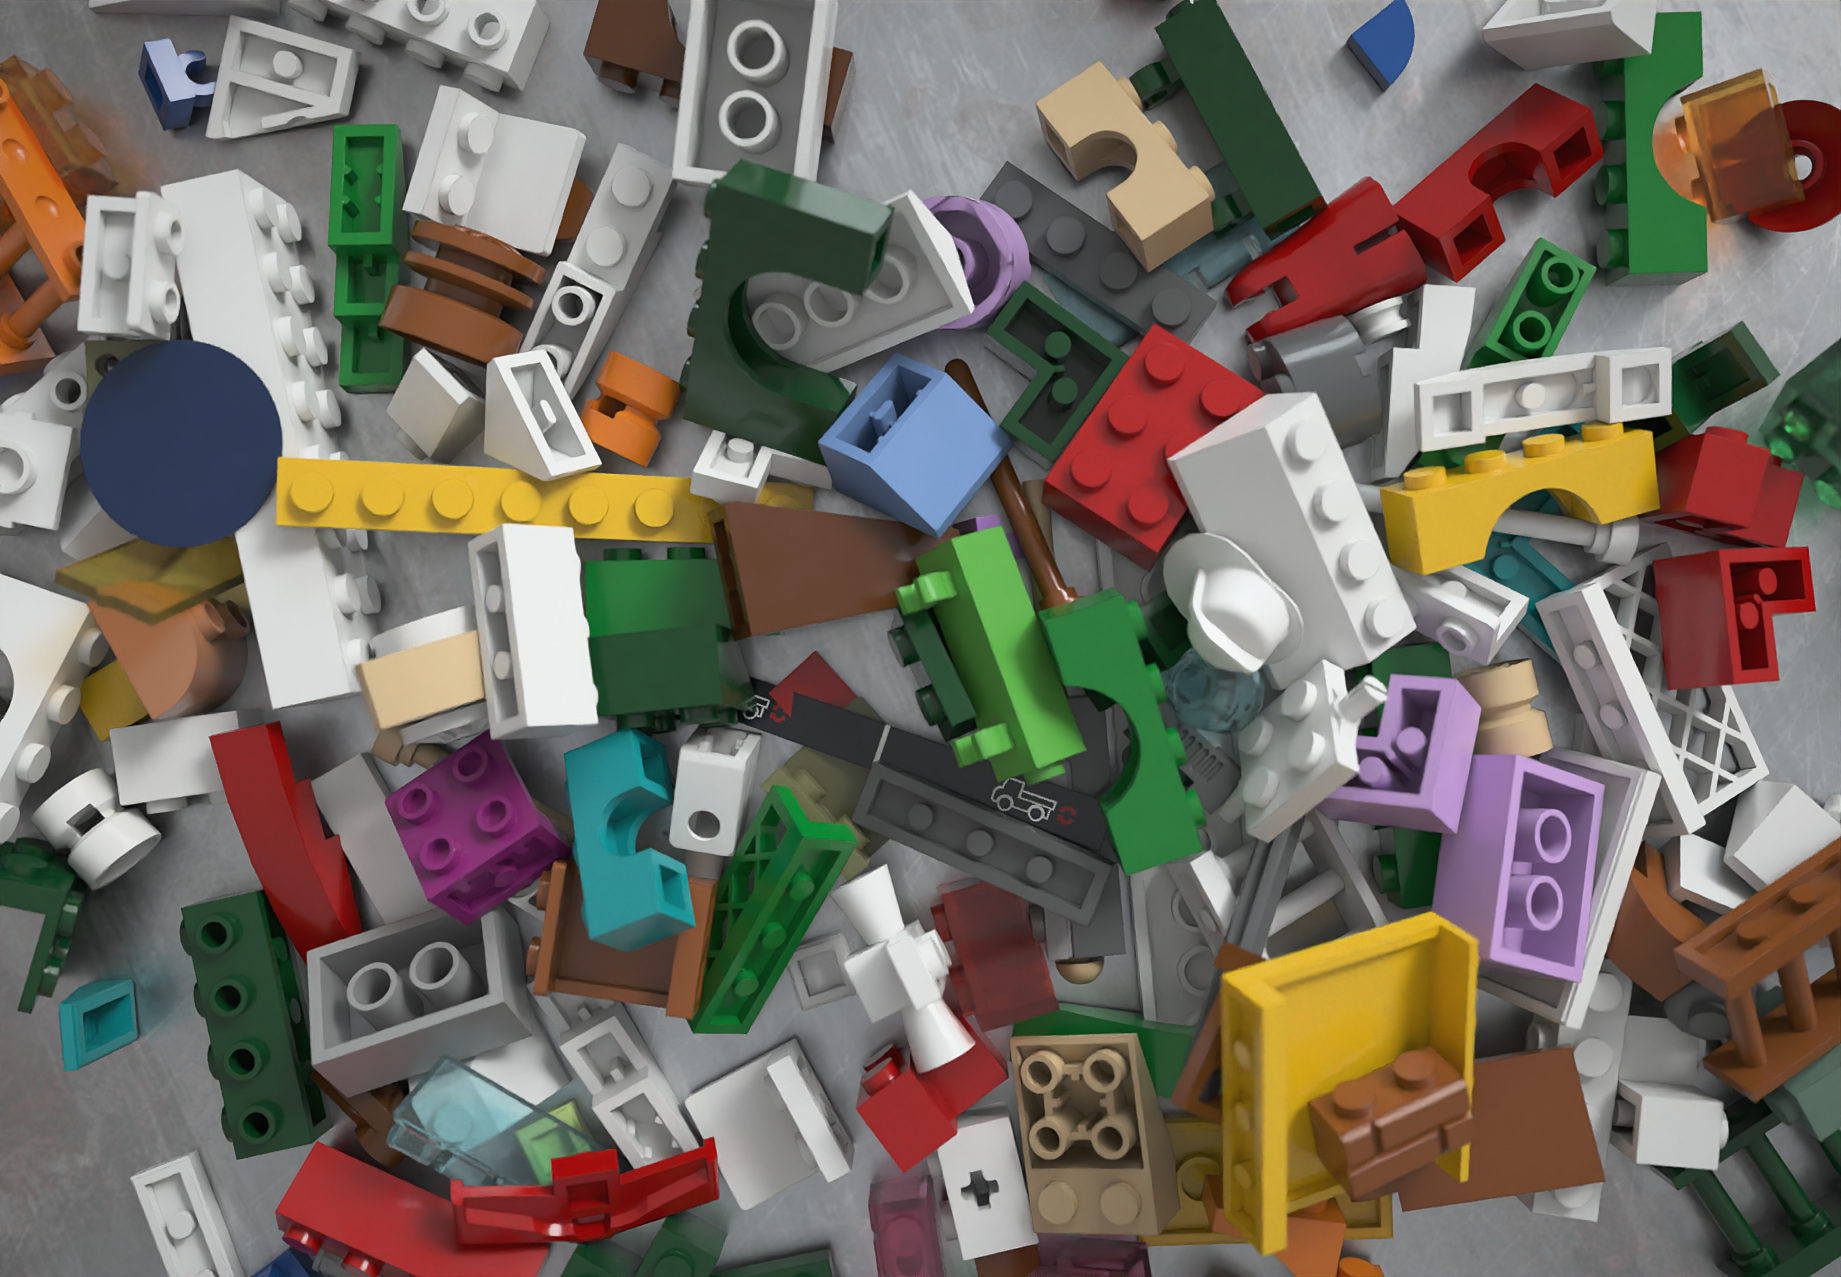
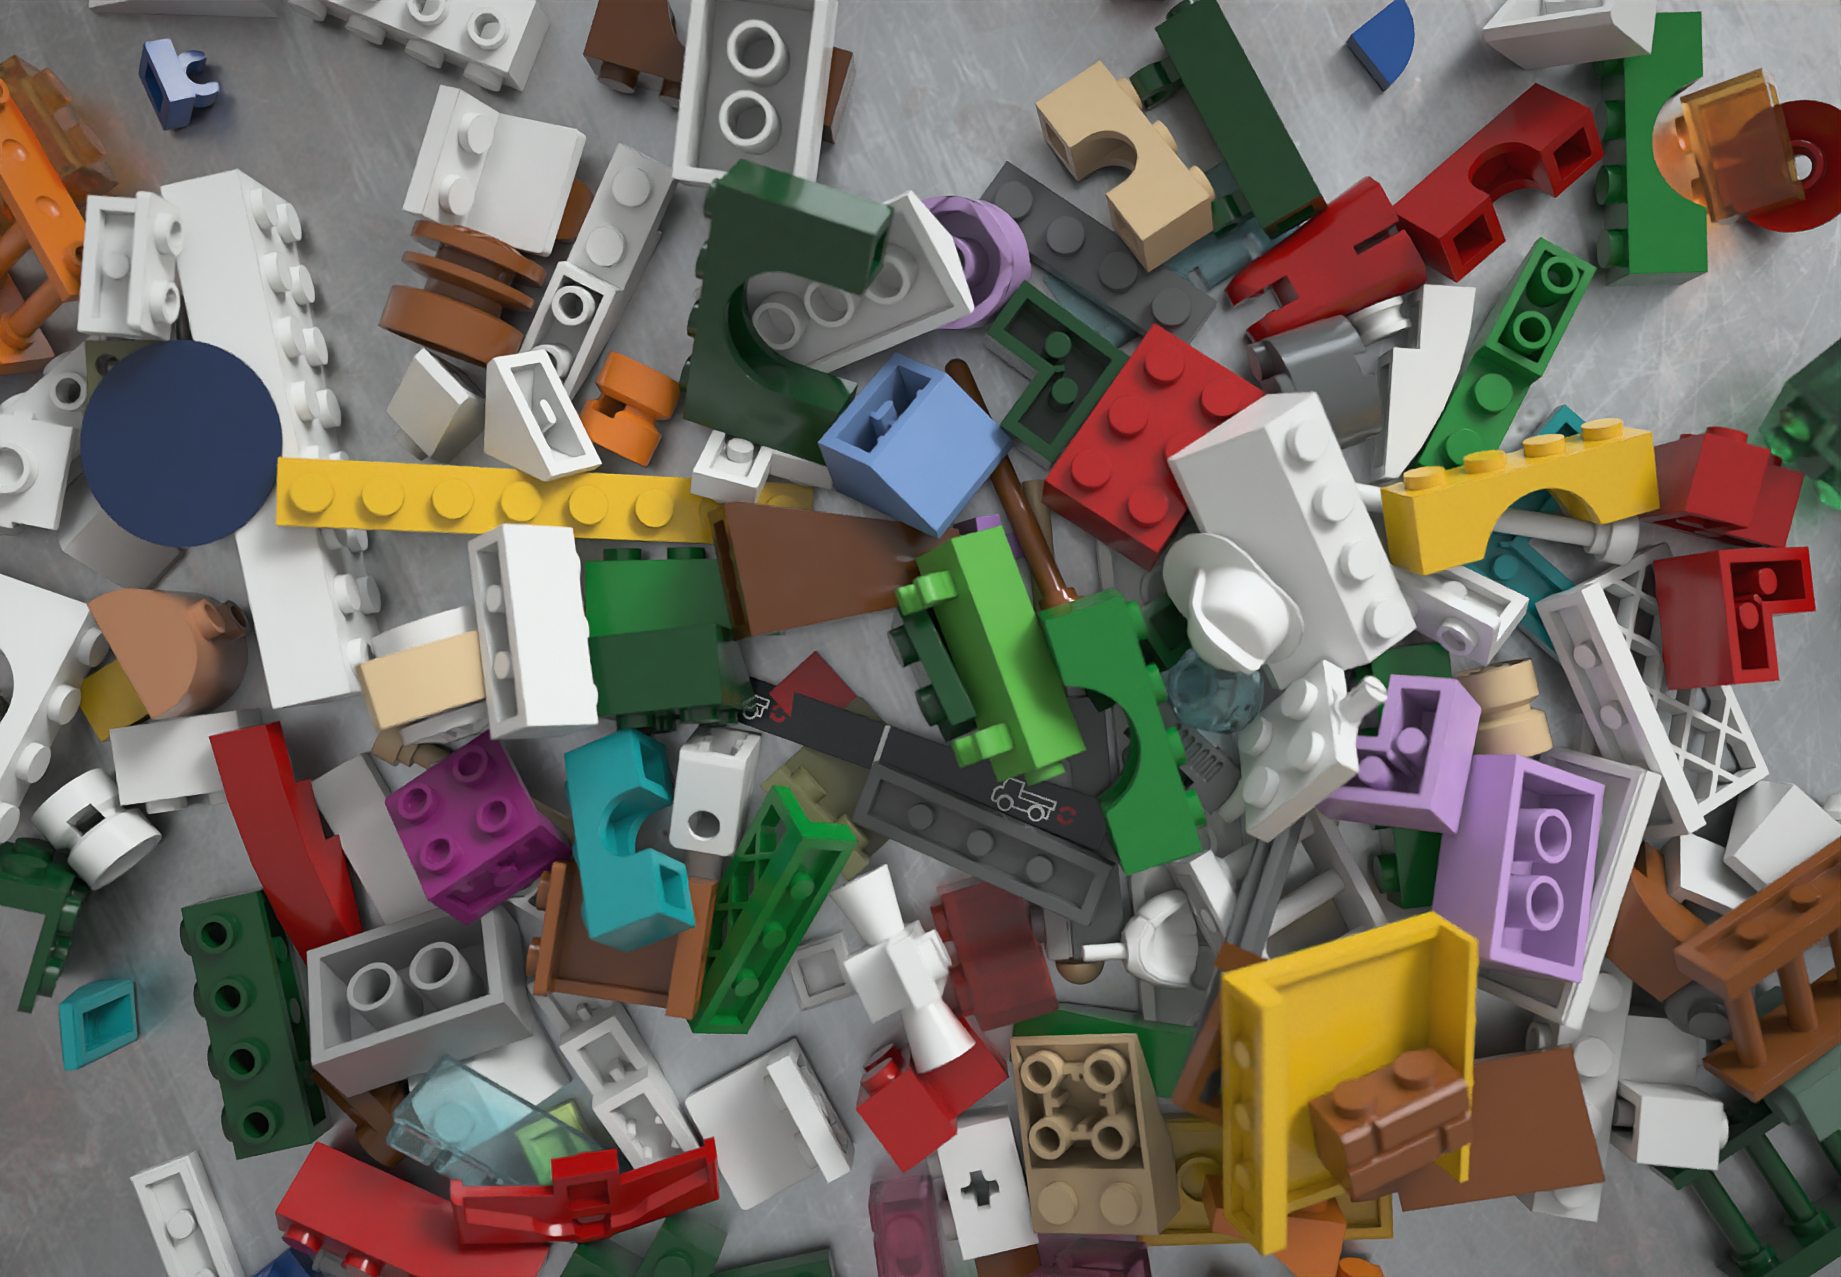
clear yellow piece [55,536,245,627] -> none
white wing [206,14,362,142] -> none
green slope [328,124,411,393] -> none
white slope [1414,347,1671,452] -> none
dark green brick [1623,320,1780,453] -> none
none -> white piece [1081,889,1199,989]

